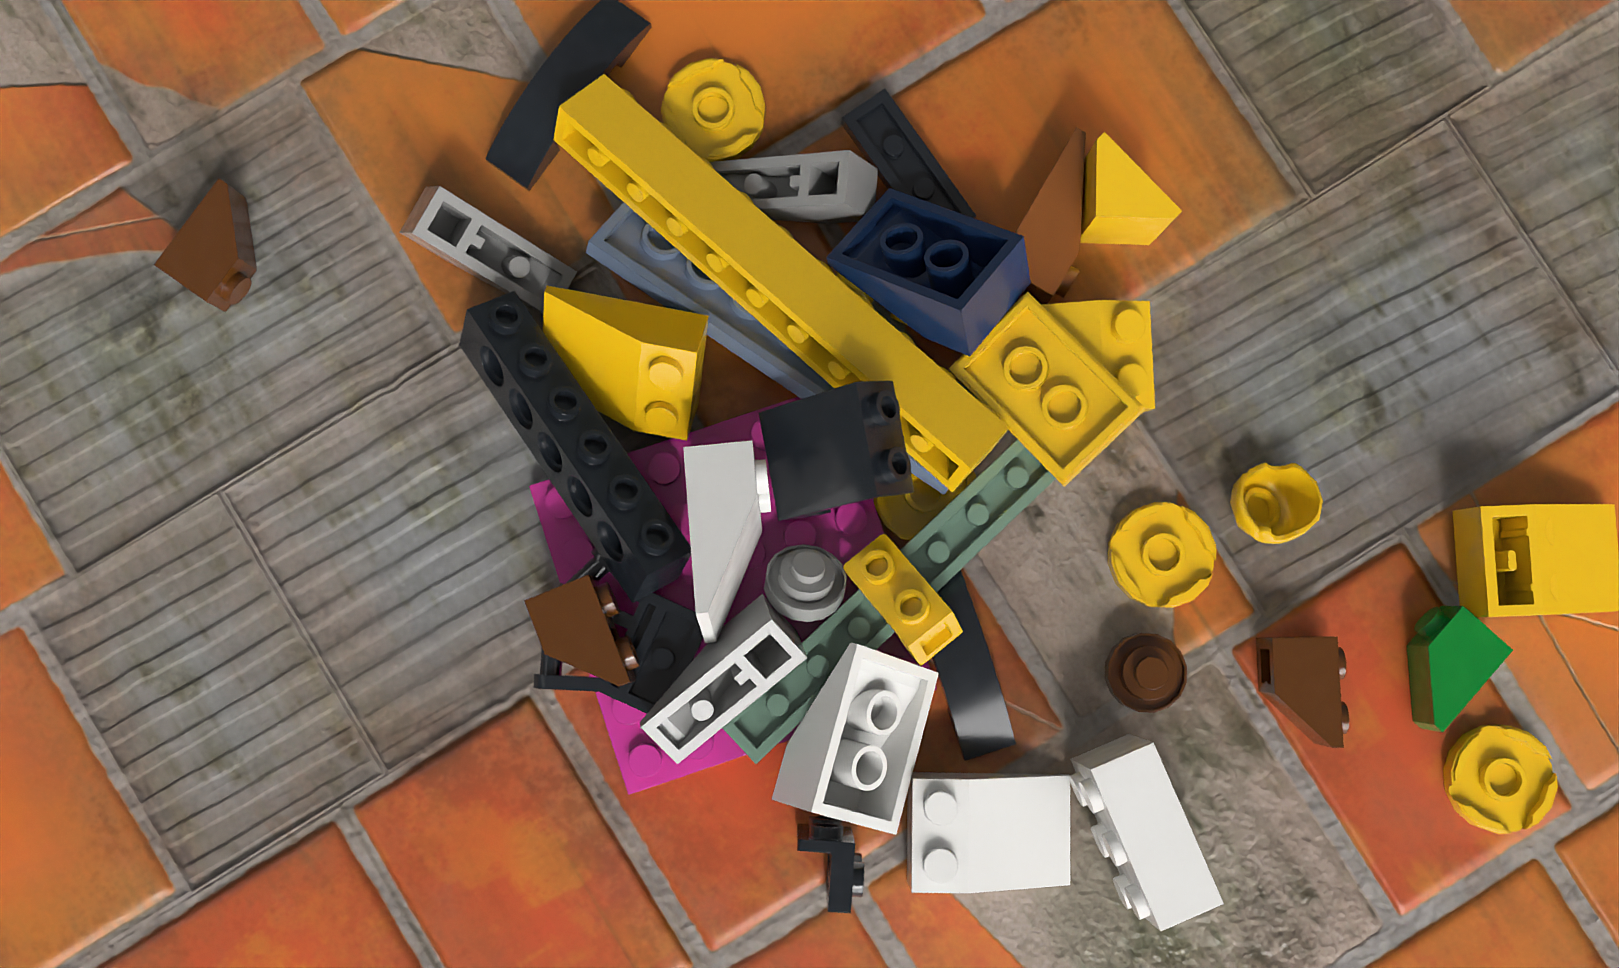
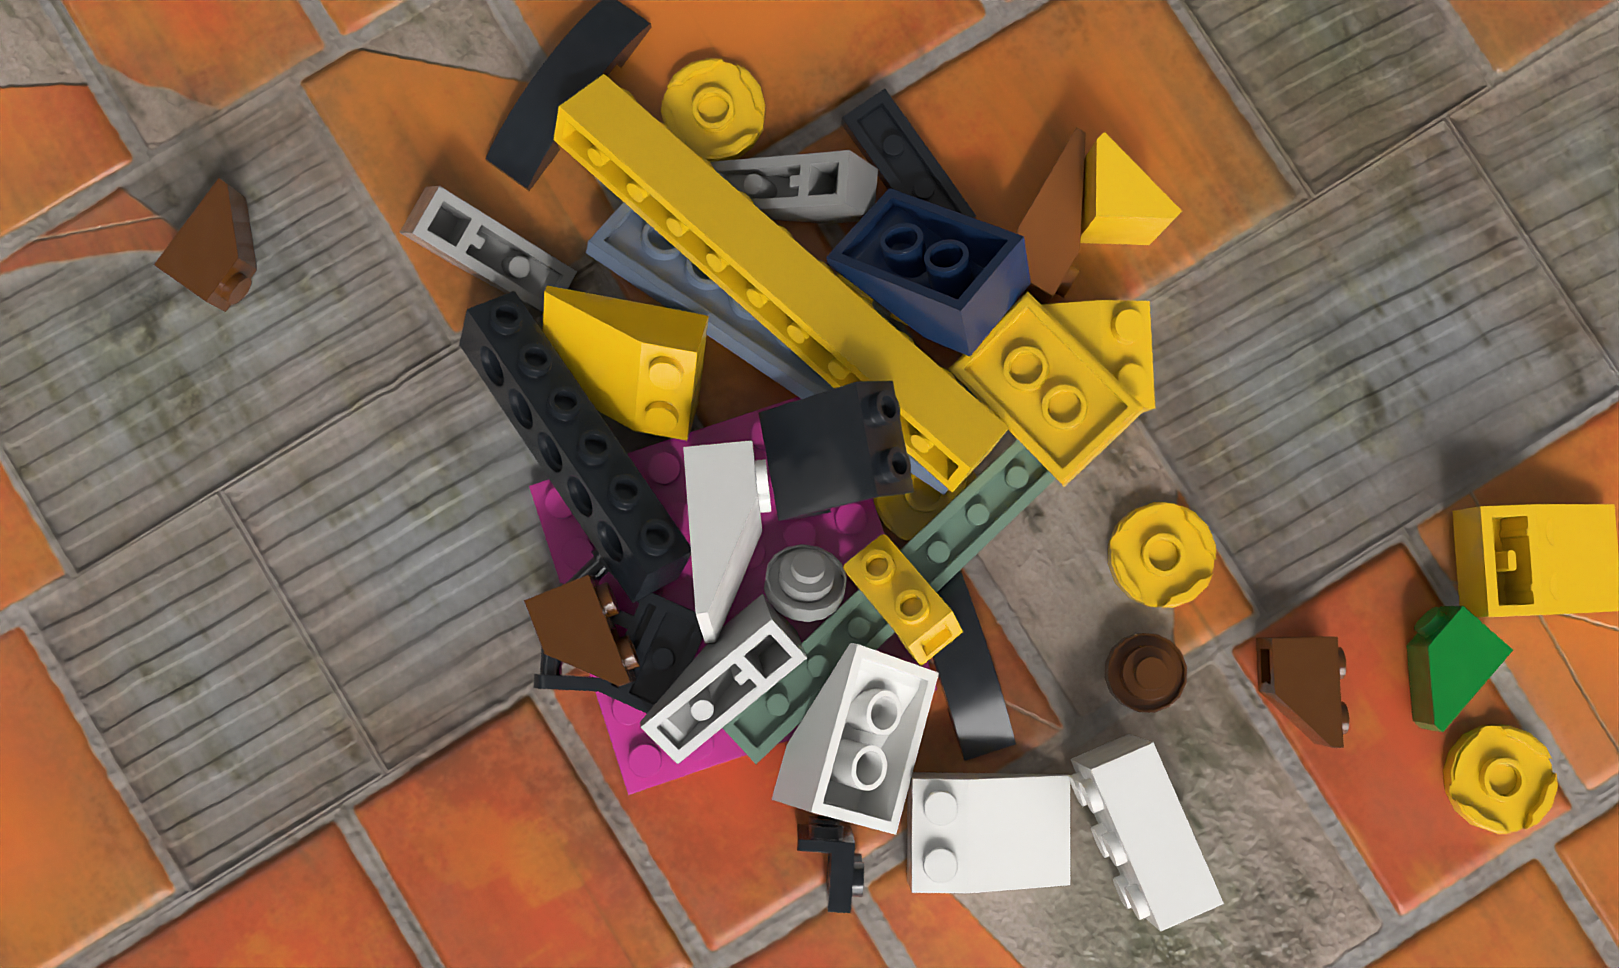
yellow hair [1230,462,1323,544] -> none

